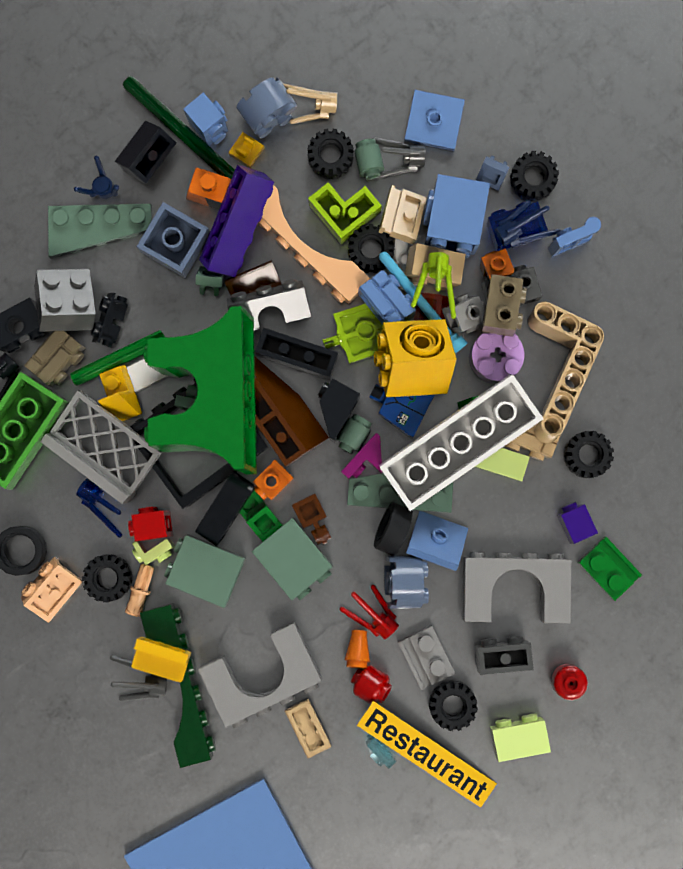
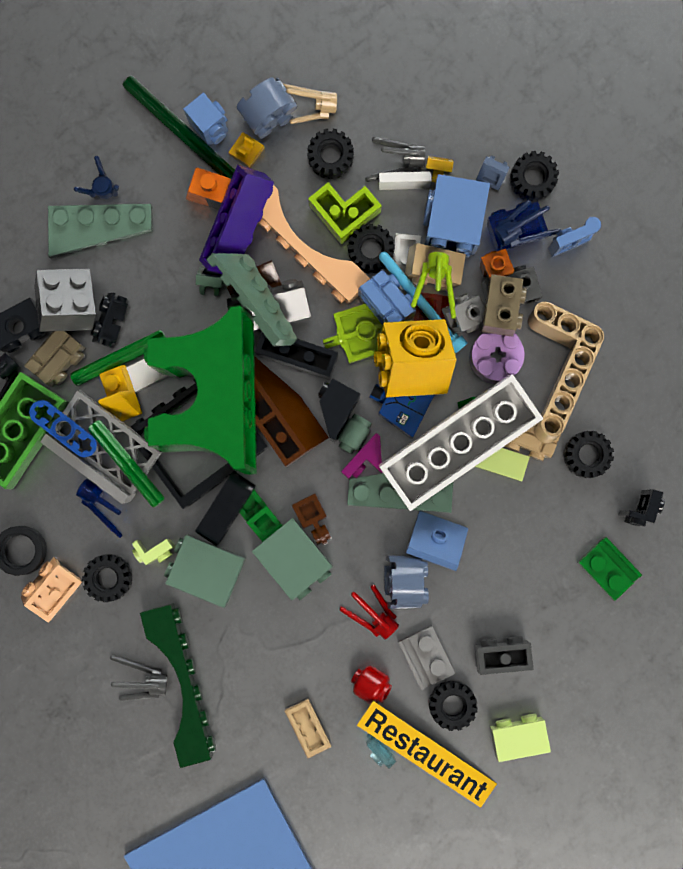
black brick [114,120,177,184] -> none
light nougat axle [125,563,154,617] -> none
red brick [128,507,174,541] -> none
yellow panel [131,636,191,683] -> none
sand blue brick [136,202,210,278] -> none
sand green tile [174,385,198,411] -> none
light grey arch [198,622,322,728] -> none
orange brick [253,460,294,500] -> none
orange cone [344,630,370,669] -> none
sand green brick [354,139,385,180] -> none
black tyre [374,502,413,556] -> none
tan plate [378,185,427,245] -> none
medium blue plate [404,90,465,151] -> none
light grey arch [462,552,571,624] -> none
red head [551,664,588,700] -> none
dark purple brick [557,502,598,544] -> none
none -> blue beam [29,400,97,457]
none -> green axle [88,420,164,507]
none -> sand green wing [207,253,297,346]
none -> white tile [379,171,432,190]
none -> yellow tile [426,156,454,183]
none -> black bracket [619,489,665,527]

